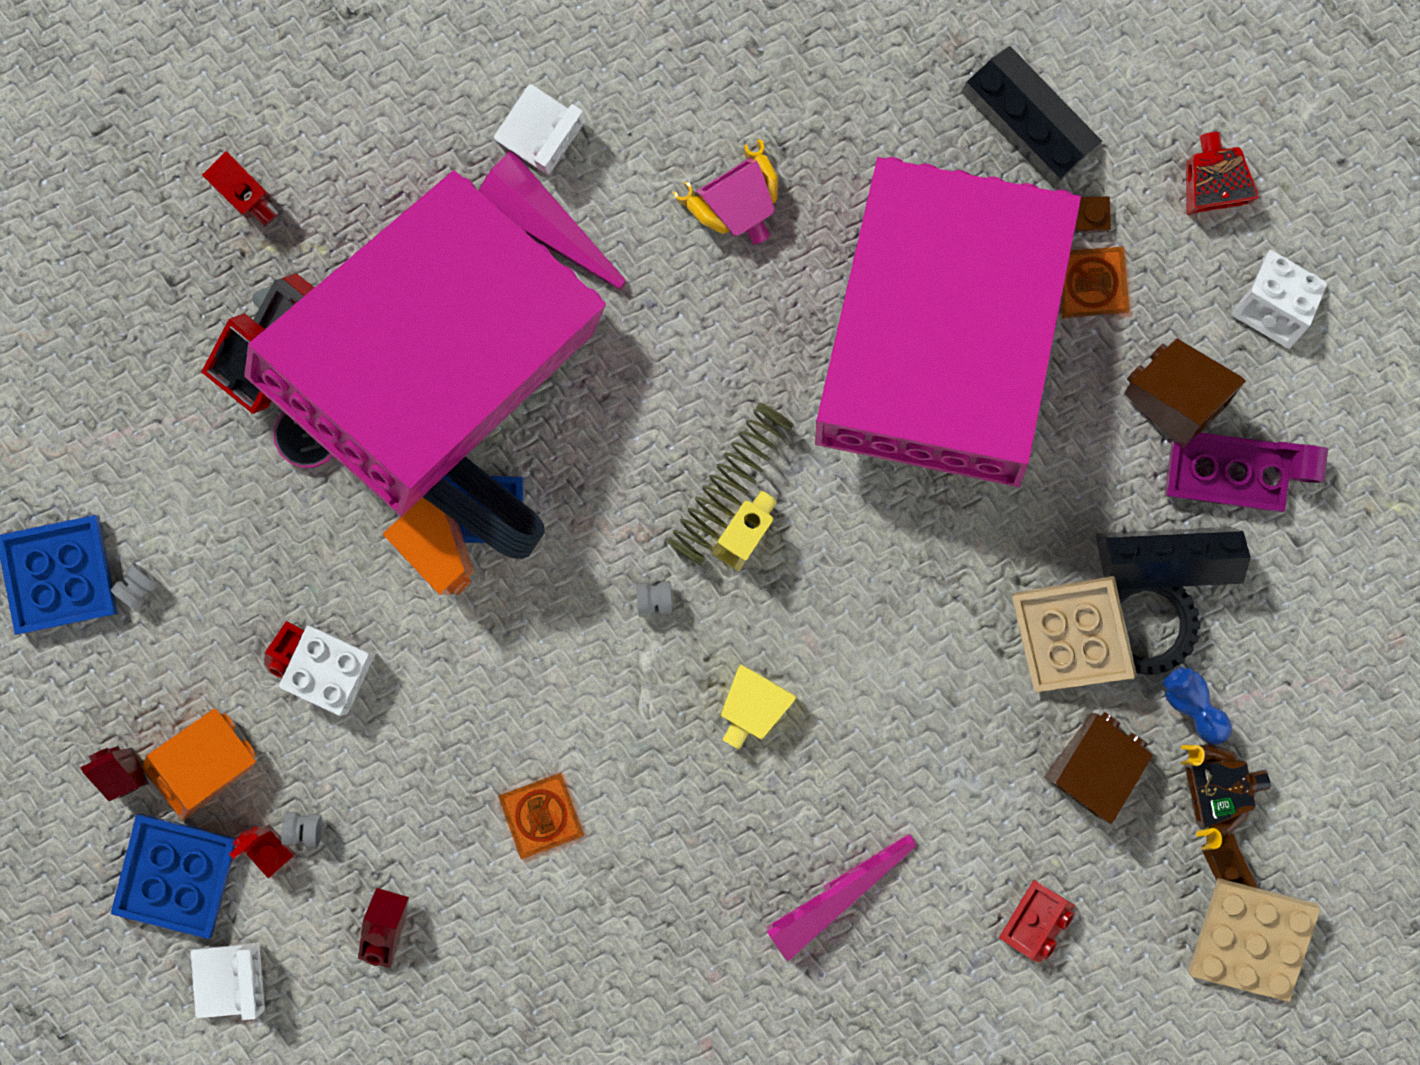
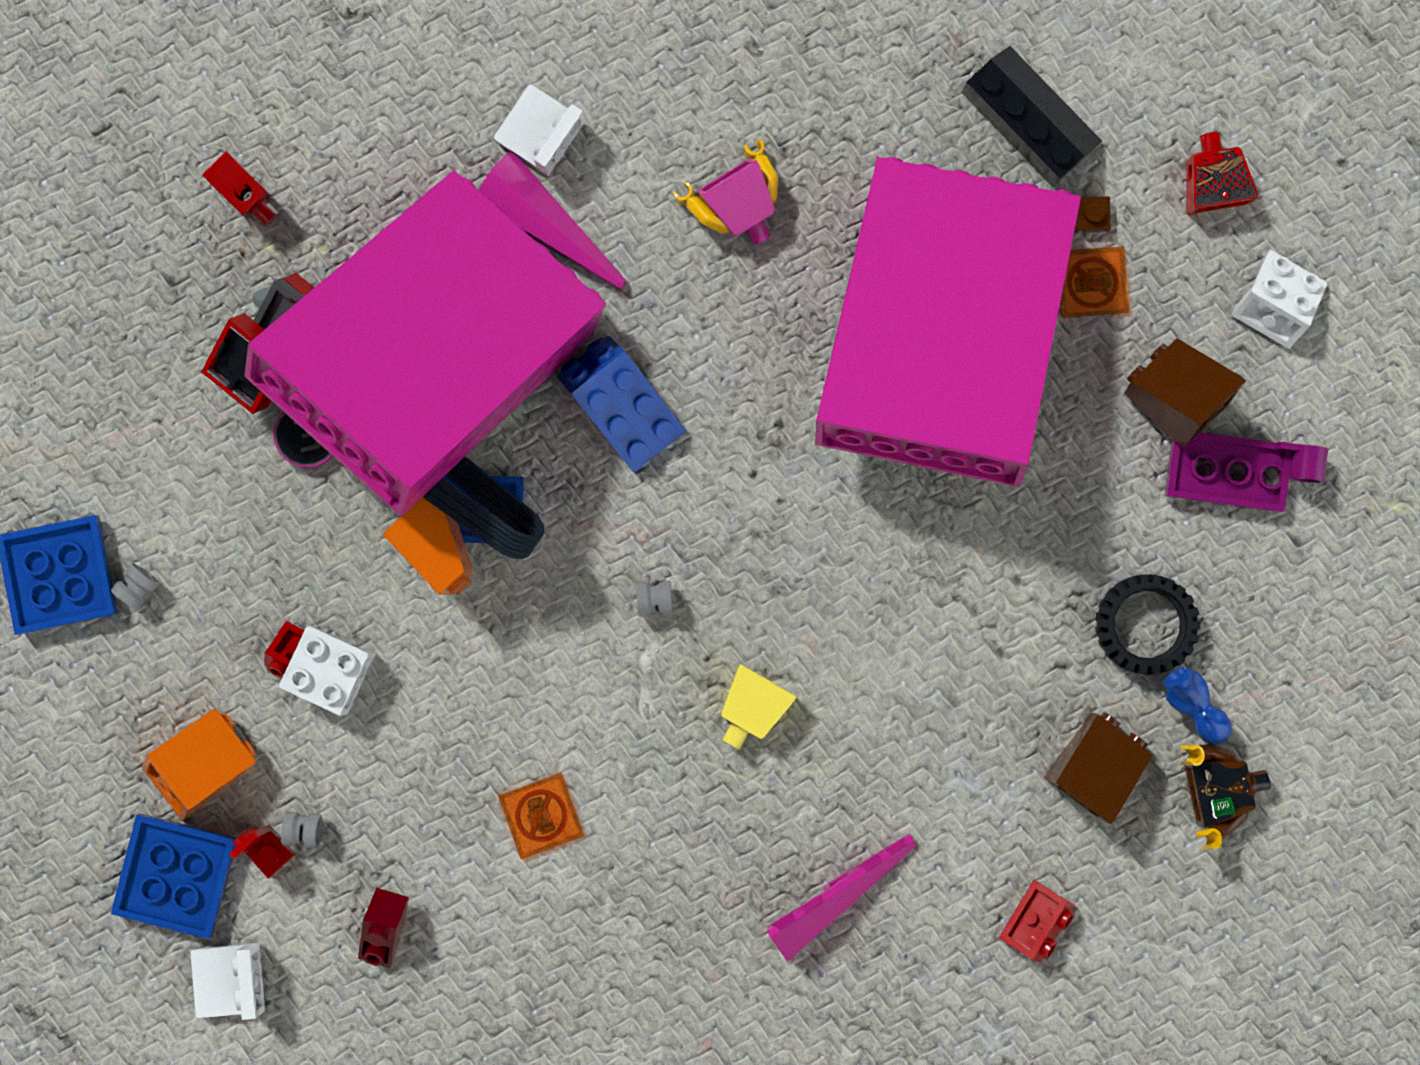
dark red slope [80,745,149,802] -> none
olive piece [666,402,794,565] -> none
light yellow torso [711,491,777,572] -> none
tan plate [1012,576,1137,693] -> none
black slope [1096,527,1251,590] -> none
tan plate [1188,878,1320,1002] -> none
reddish brown plate [1201,834,1260,889] -> none
none -> blue bracket [557,336,686,473]

